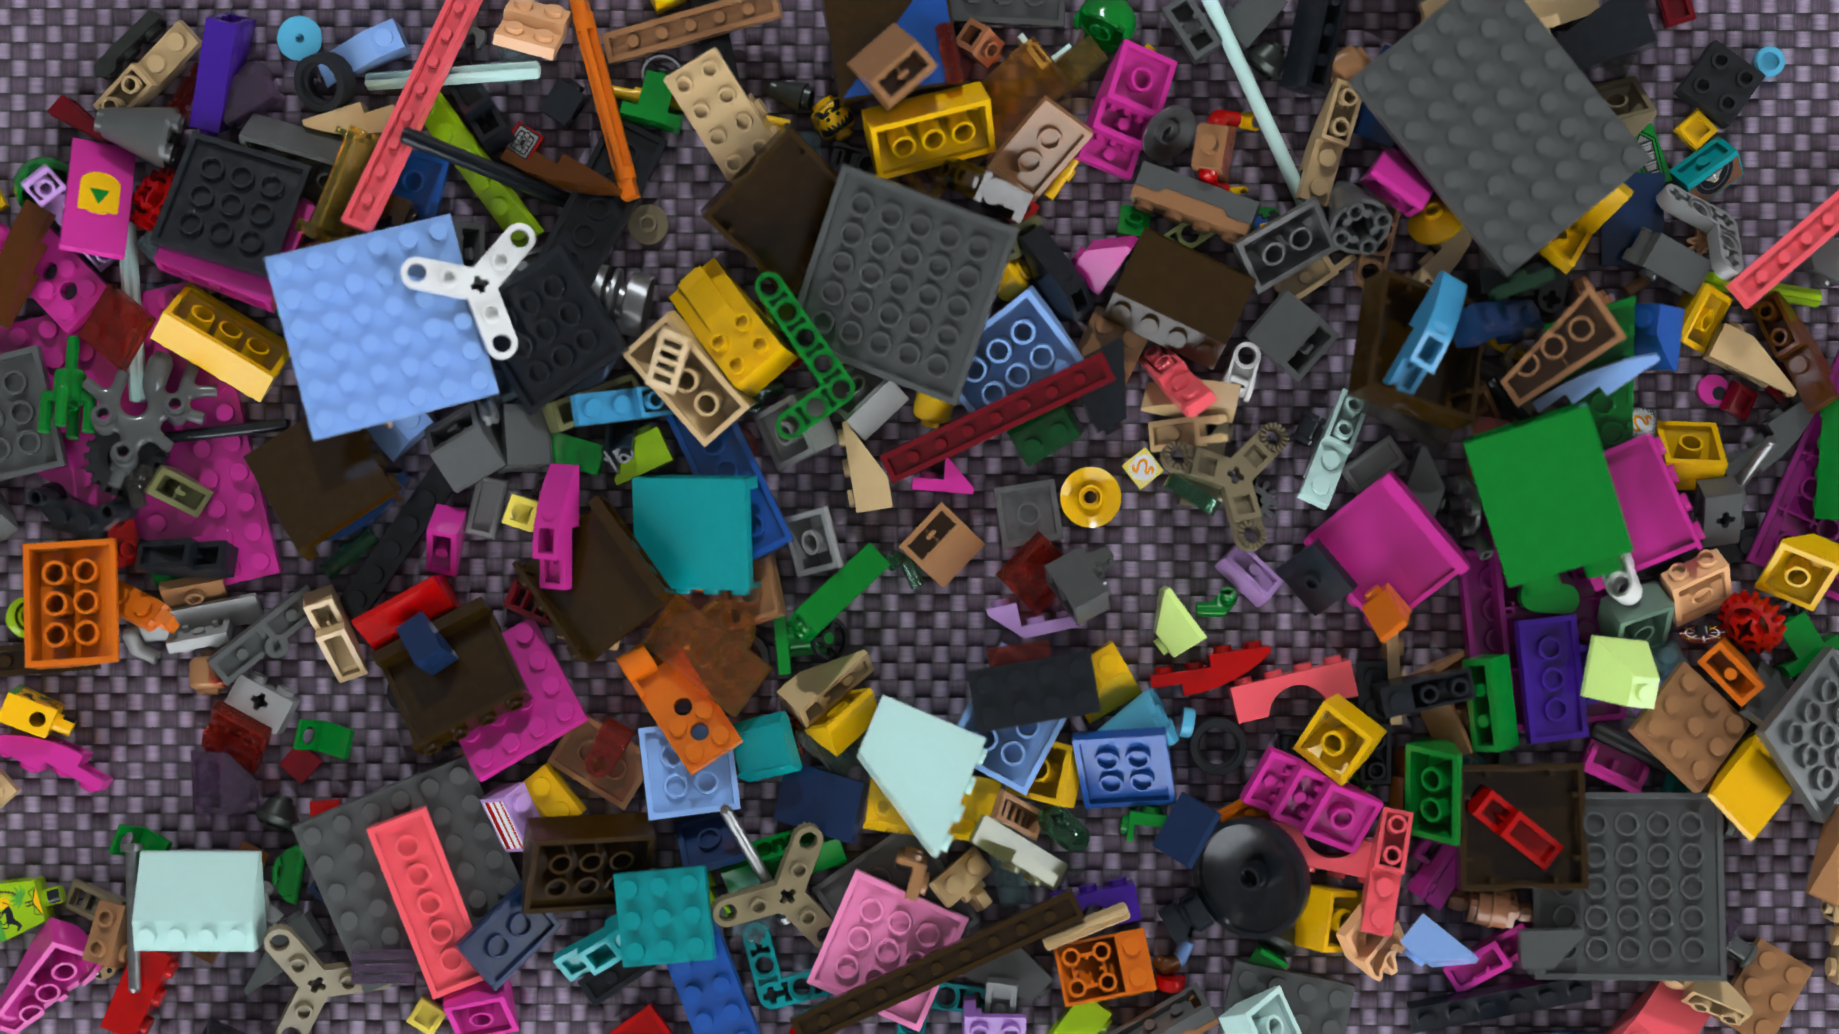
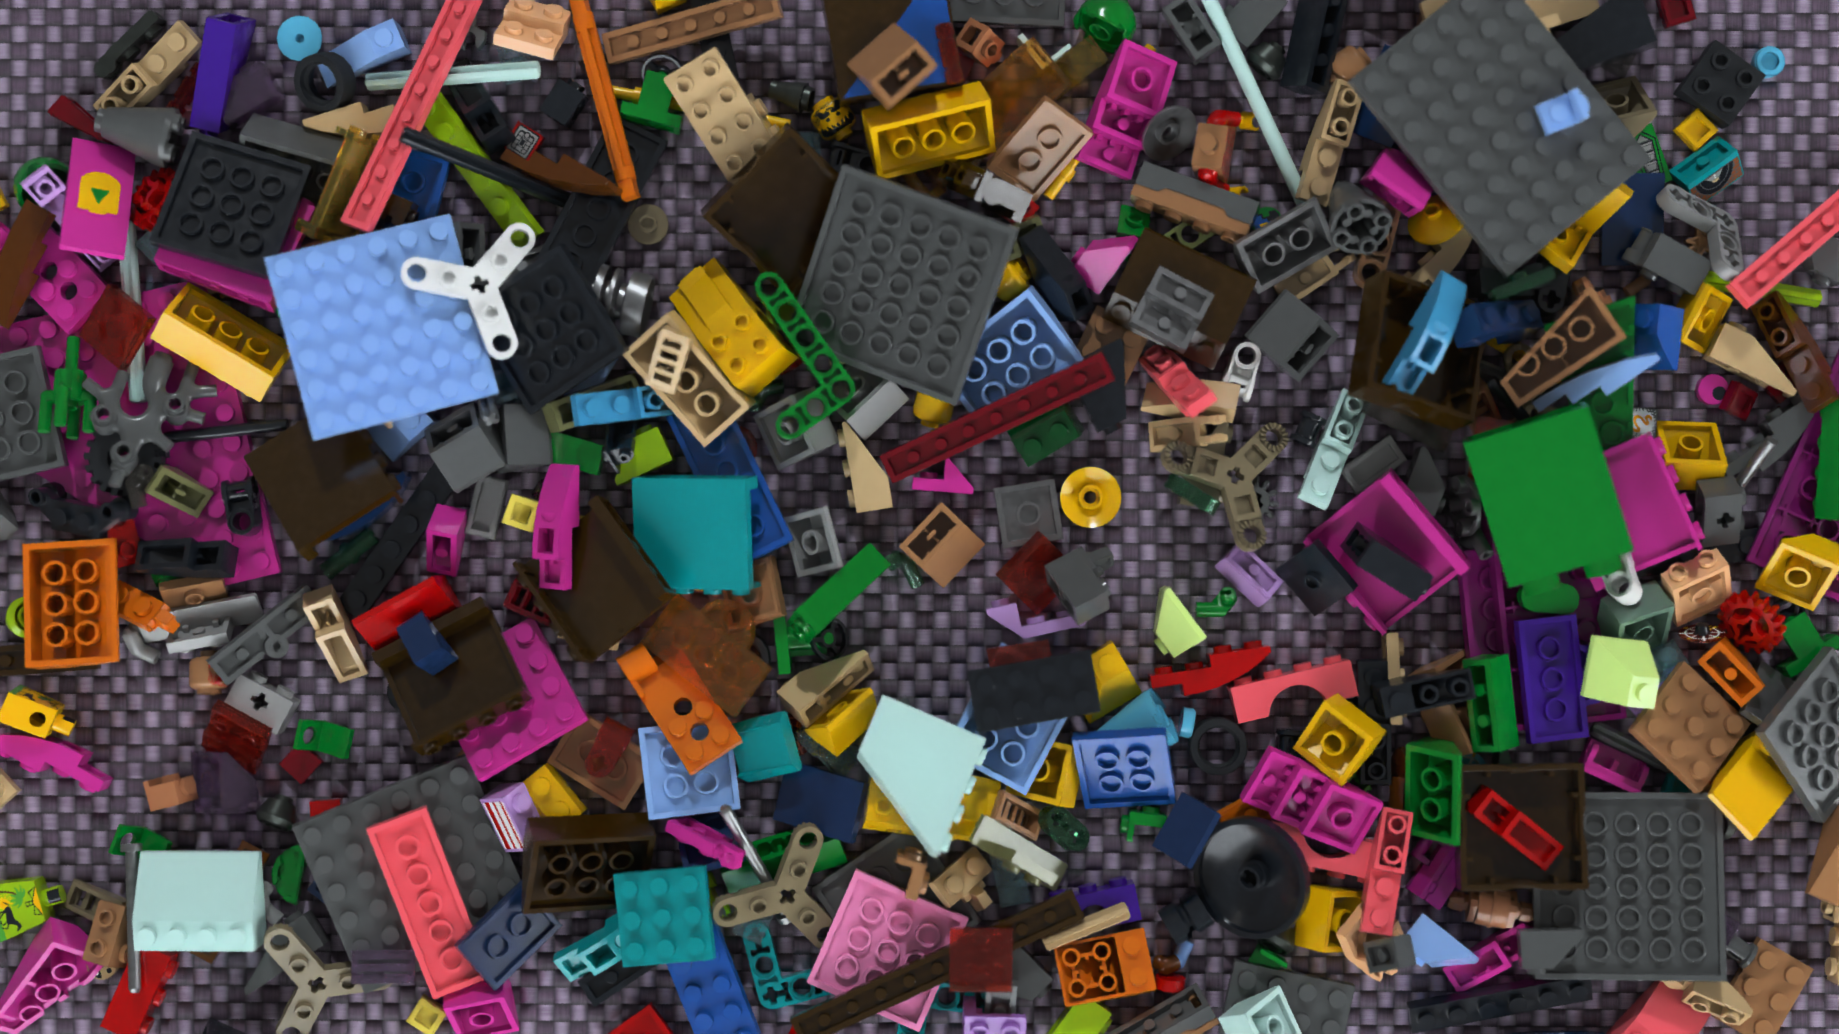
tile [1121,447,1164,490] -> none
orange slope [1362,582,1412,644] -> none
none -> nougat brick [143,772,199,812]
none -> black piece [221,475,263,536]
none -> dark pink hinge [665,816,745,870]
none -> clear red plate [949,927,1013,992]
none -> flat silver slope [1128,266,1215,354]
none -> black slope [1340,521,1433,602]
none -> dark grey slope [1363,934,1416,973]
none -> light blue bracket [1534,88,1590,136]

